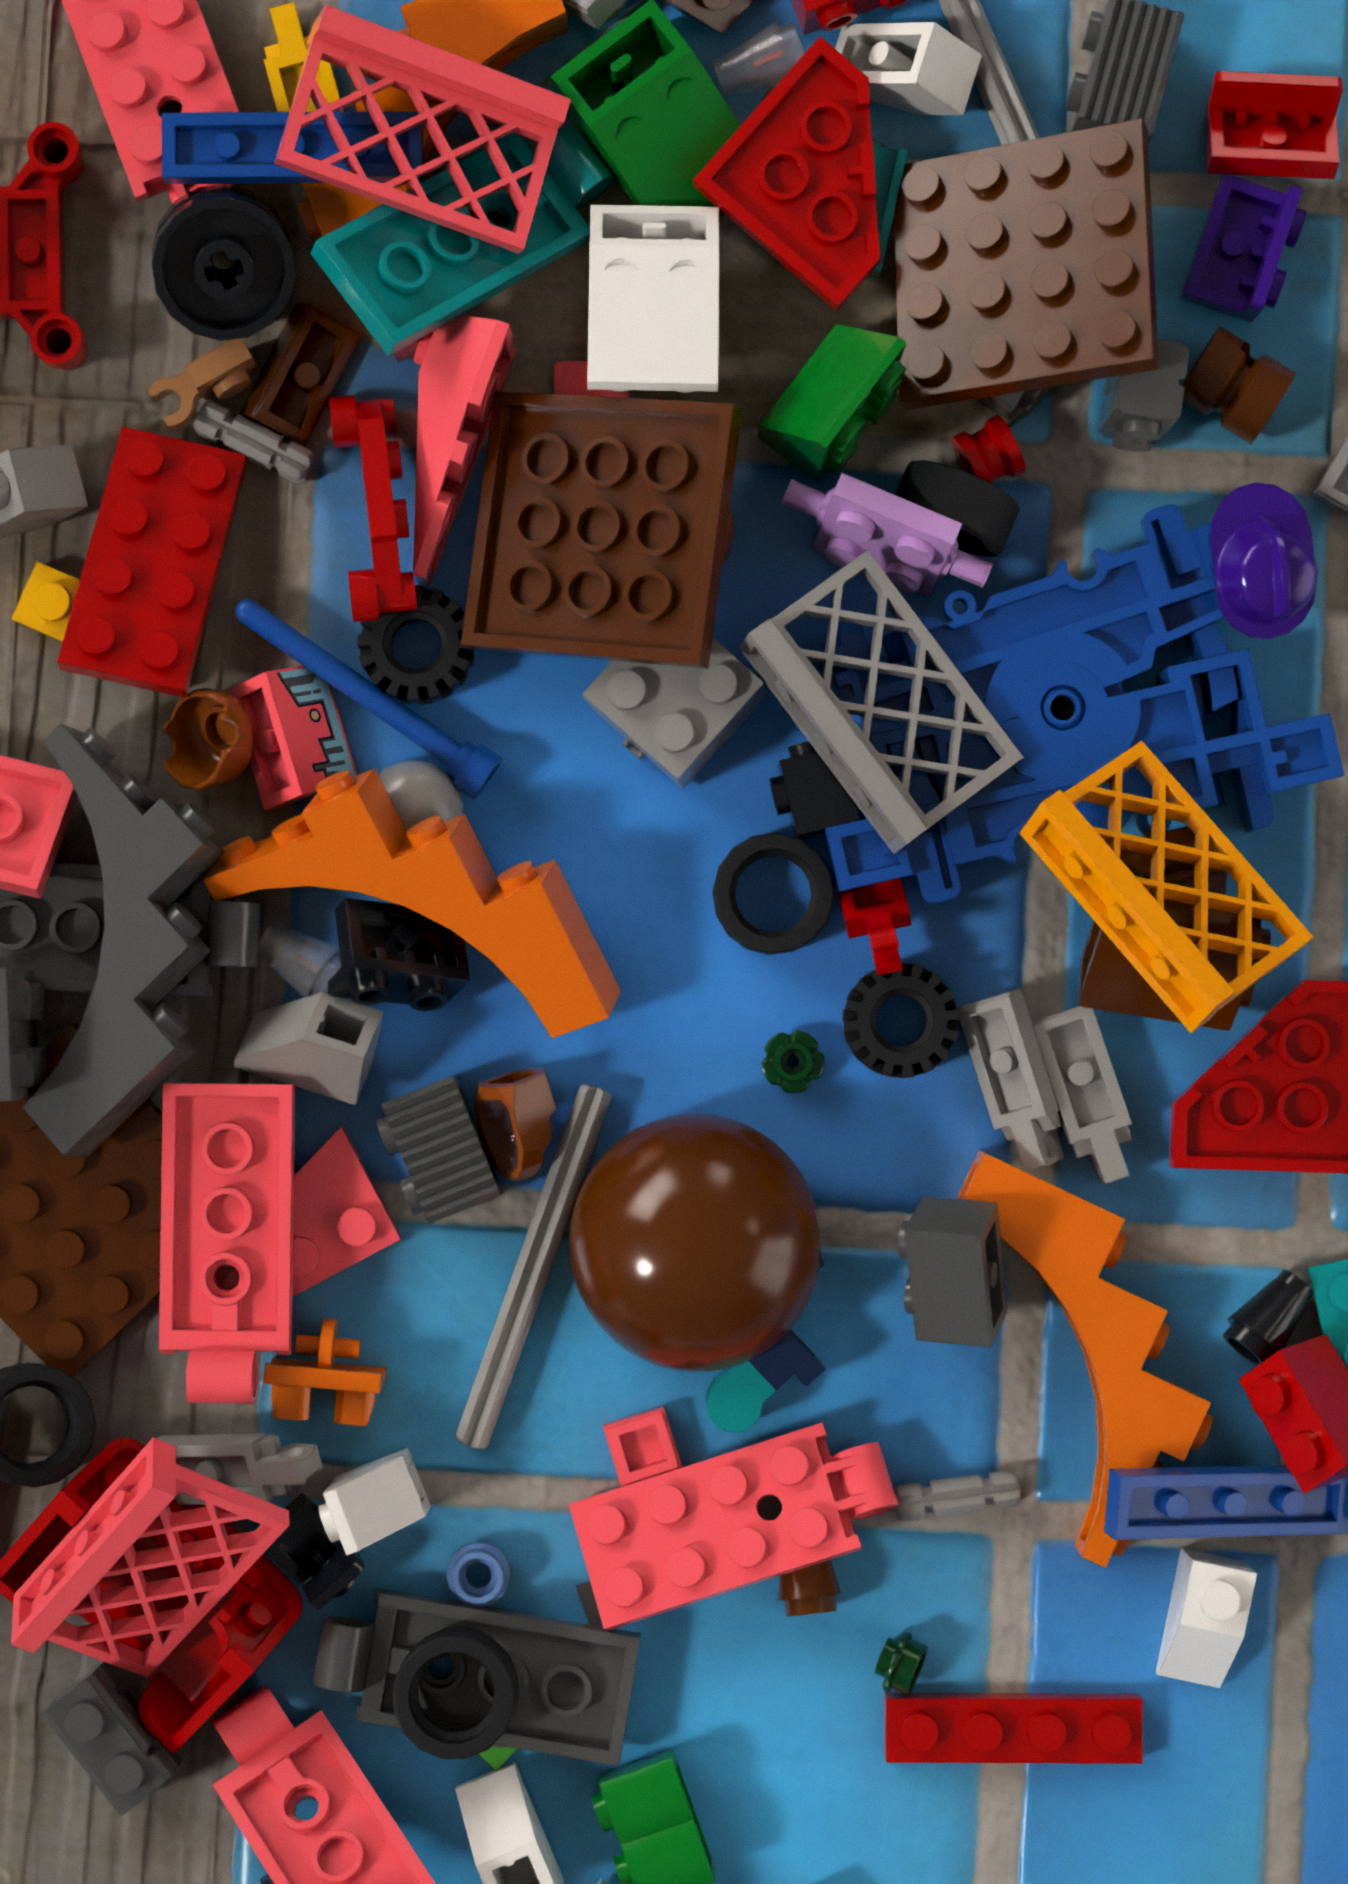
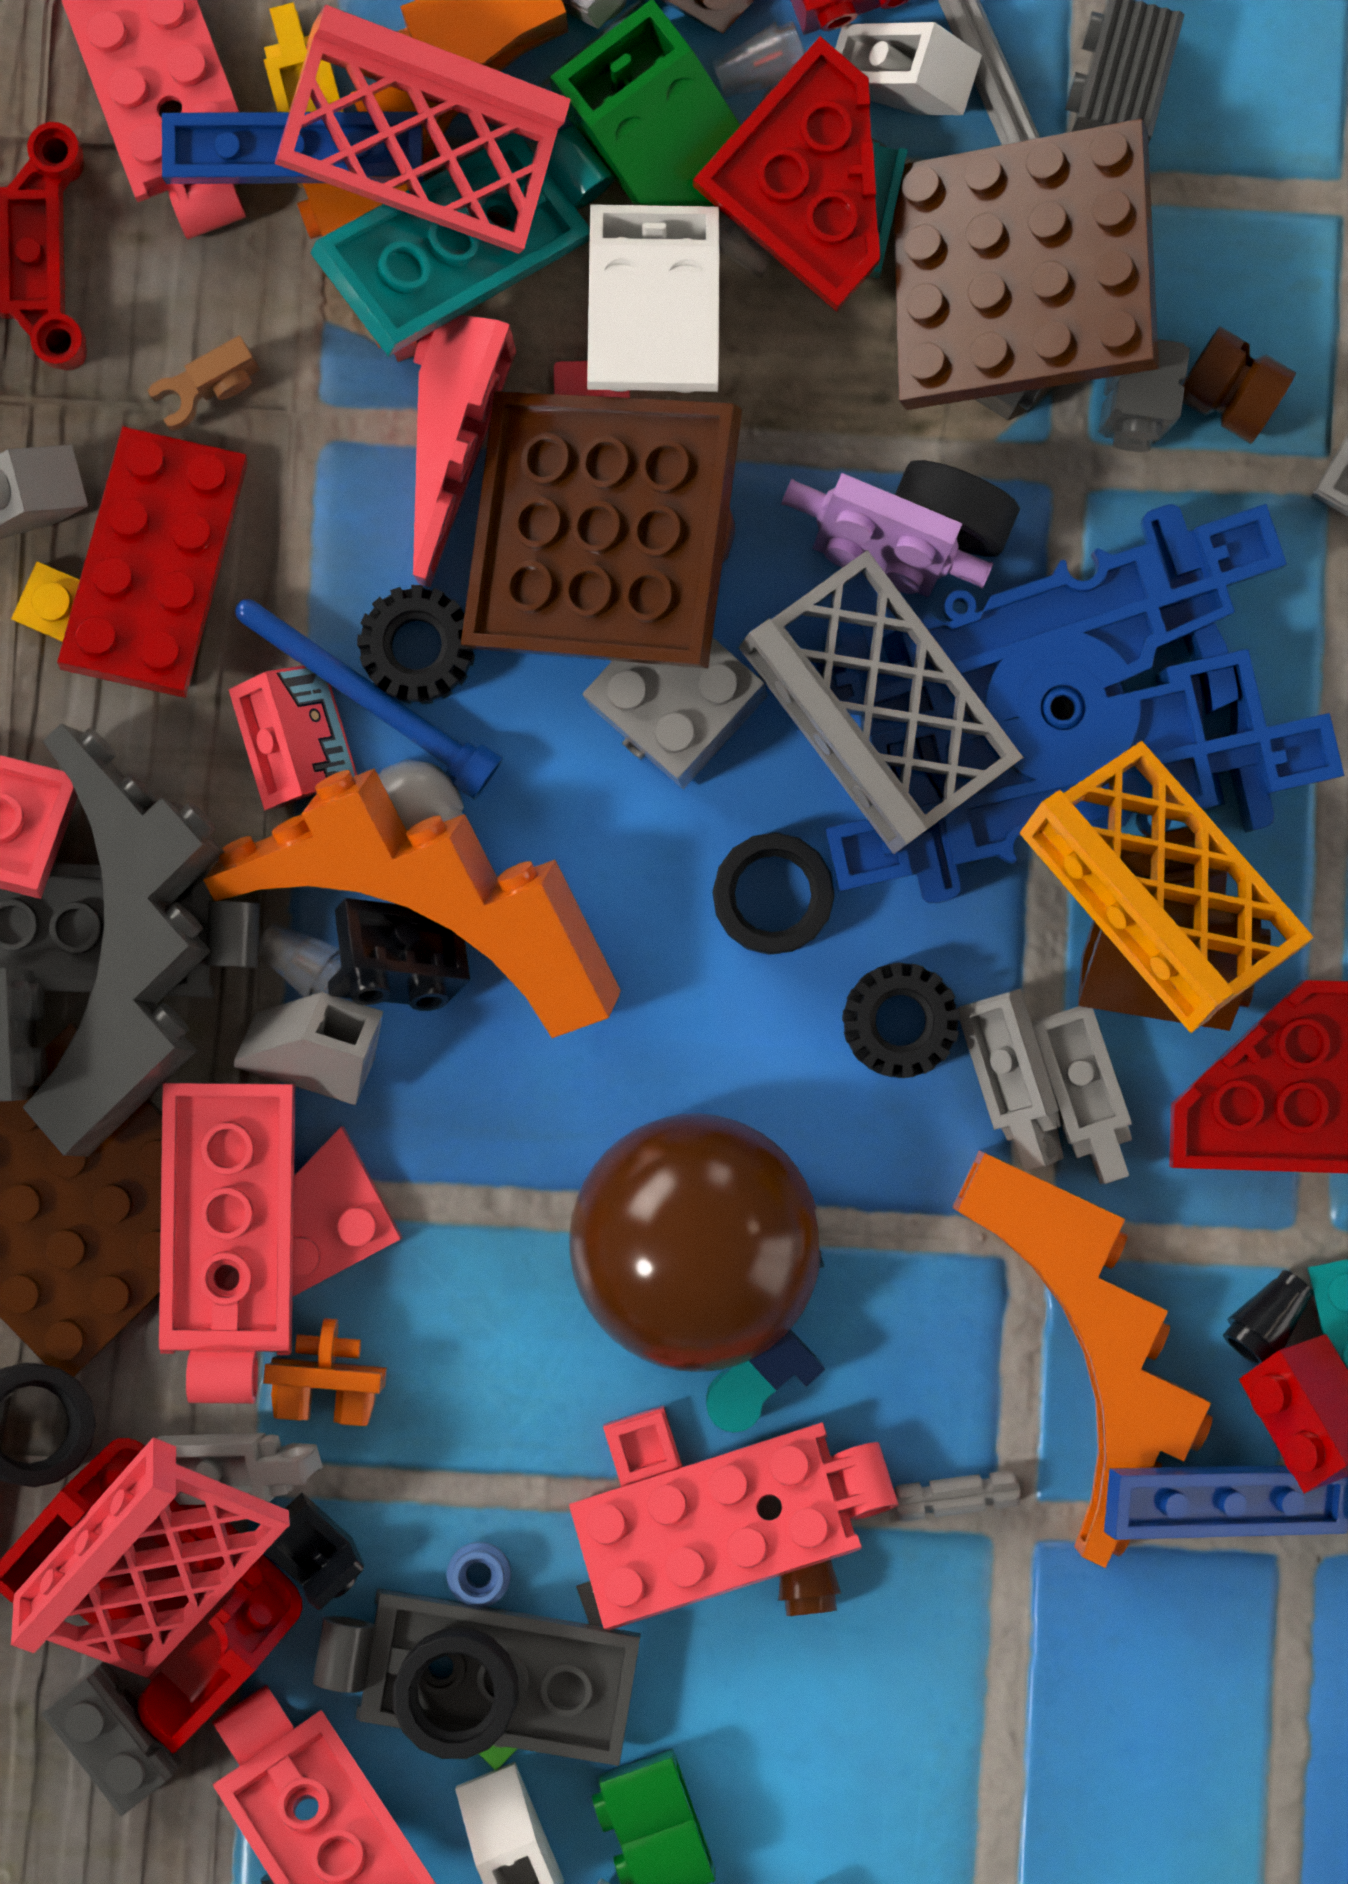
black wheel [152,184,296,341] -> none
dark orange hair [162,688,254,791] -> none
light grey axle [193,401,315,484] -> none
reddish brown slope [239,303,362,447] -> none
white slope [318,1447,431,1556] -> none
red plate [329,395,417,622] -> none
dark grey brick [376,1075,504,1224] -> none
light grey axle [456,1084,611,1449] -> none
dark orange rock [474,1068,556,1181] -> none
green slope [757,324,907,483] -> none
dark green plate [761,1030,824,1093] -> none
black brick [769,741,860,838] -> none
red plate [834,877,911,976] -> none
dark green plate [875,1632,928,1695] -> none
red plate [884,1693,1143,1764] -> none
dark grey brick [898,1196,1007,1347] -> none
red wheel [951,414,1026,484] -> none
white slope [1155,1548,1257,1688] -> none
dark purple bracket [1180,173,1307,323] -> none
red bracket [1205,71,1343,180] -> none
dark purple piece [1210,483,1318,639] -> none

